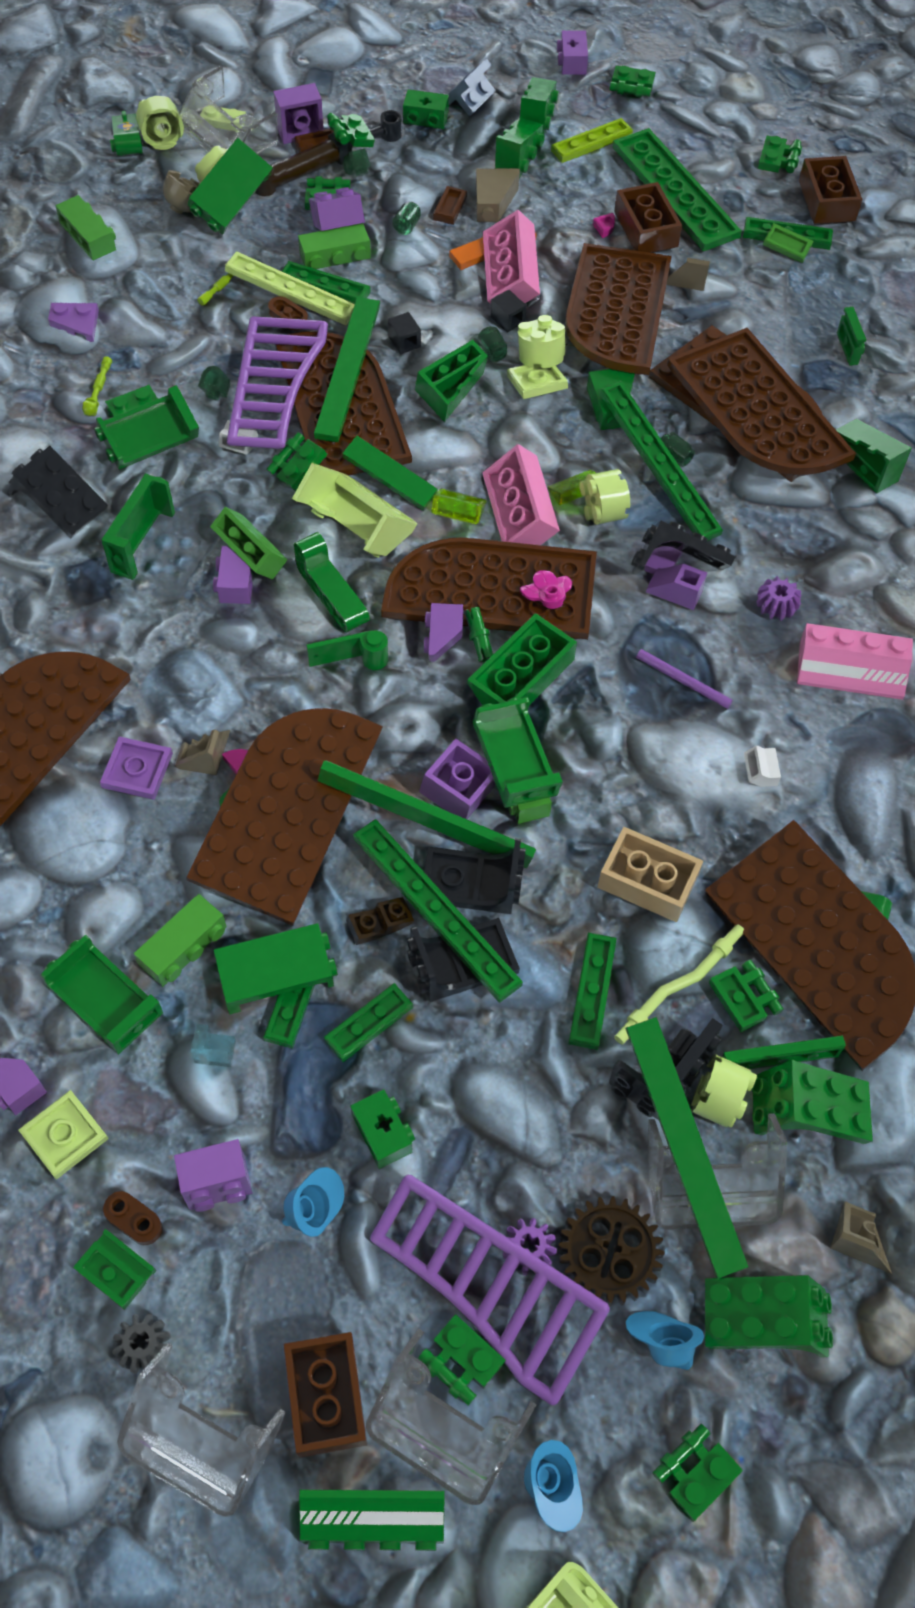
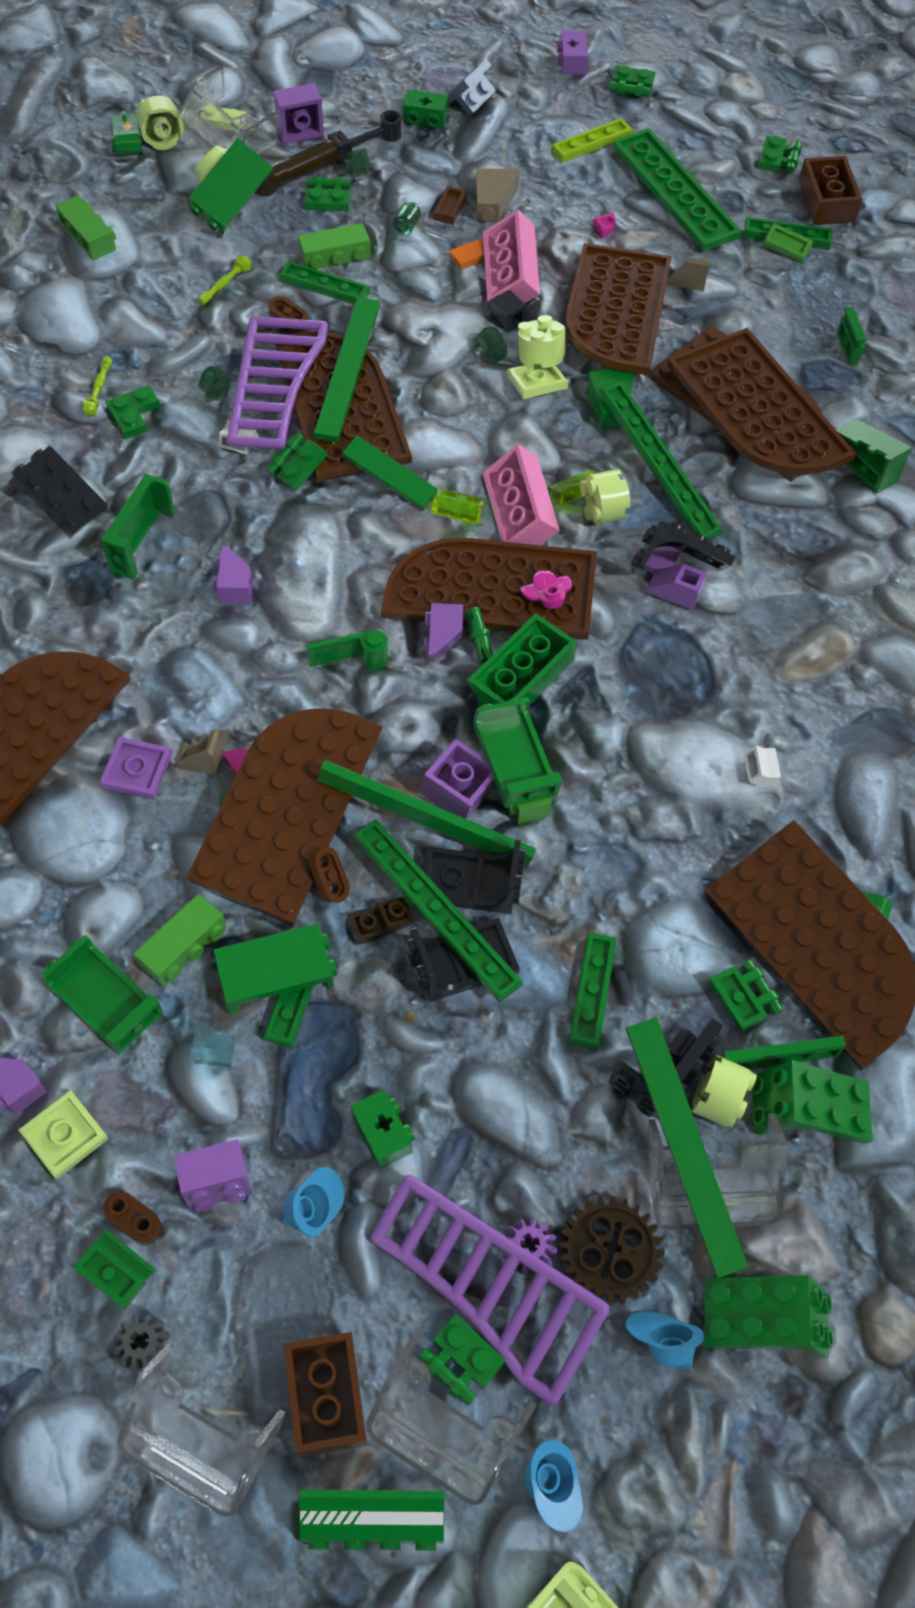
medium lavender wing [48,302,99,342] -> none
green panel [94,385,199,470] -> none
dark tan cylinder [163,170,200,214] -> none
bright green brick [210,507,288,580] -> none
yellowish green tile [225,251,355,326] -> none
yellowish green windscreen [292,463,417,558] -> none
reddish brown tile [294,129,334,152] -> none
green beam [294,532,370,633] -> none
medium lavender brick [309,187,365,231] -> none
green tile [324,983,413,1062] -> none
green plate [327,113,375,148] -> none
black brick [388,312,421,354] -> none
green wedge [415,339,488,423] -> none
green wedge [495,117,545,179] -> none
green wedge [520,77,559,134] -> none
tan brick [597,827,703,923] -> none
reddish brown brick [614,182,682,253] -> none
yellowish green bar [614,924,744,1045] -> none
medium lavender bar [636,649,733,709] -> none
green plate [652,1424,743,1522] -> none
clear green brick [661,432,695,467] -> none
medium lavender gear [757,576,801,621] -> none
bright pink slope [797,623,913,700] -> none
dark tan slope [830,1201,892,1274] -> none
none -> reddish brown plate [309,847,349,903]

